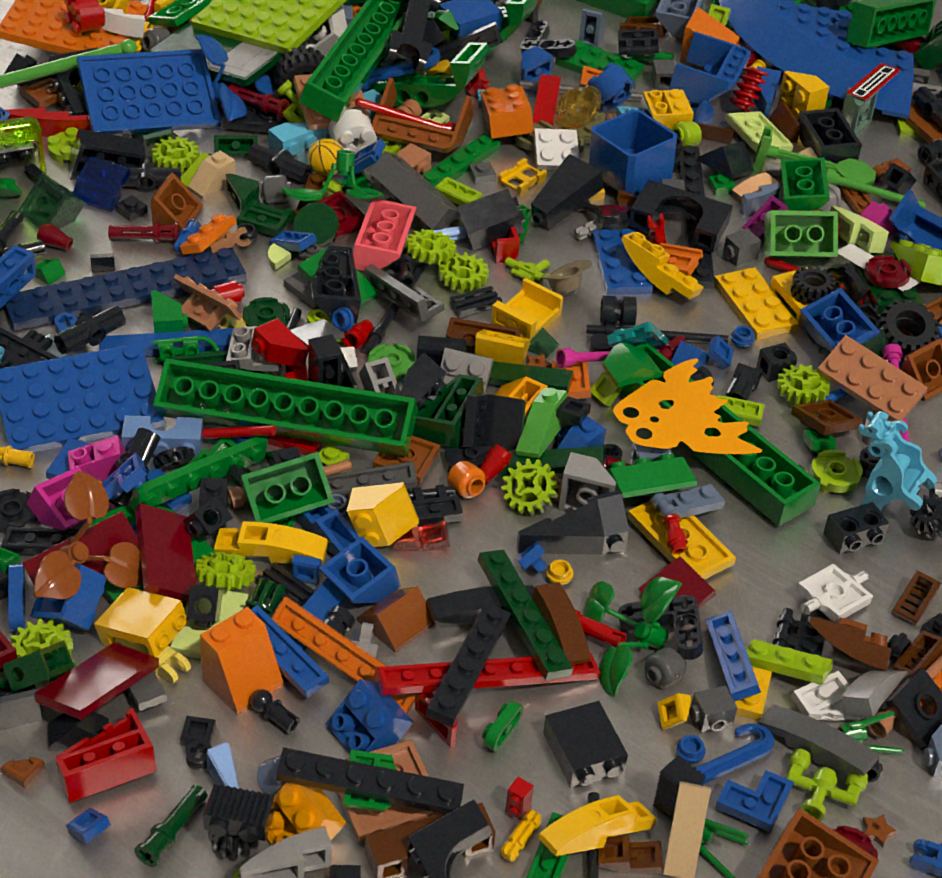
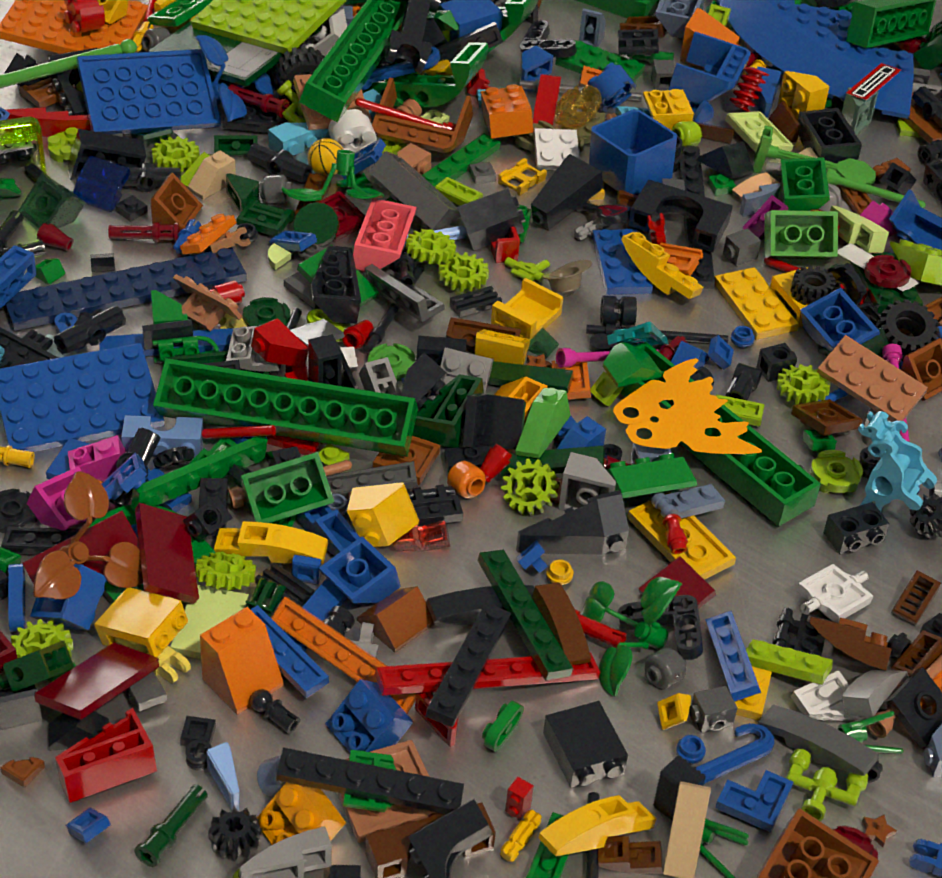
white slope [102,8,145,38] -> none
black brick [187,584,223,627] -> none
black brick [203,783,275,842] -> none
lime plate [322,179,344,194] -> none
blue plate [332,307,354,332] -> none
black tile [556,396,591,429] -> none
none -> black tile [142,320,193,350]

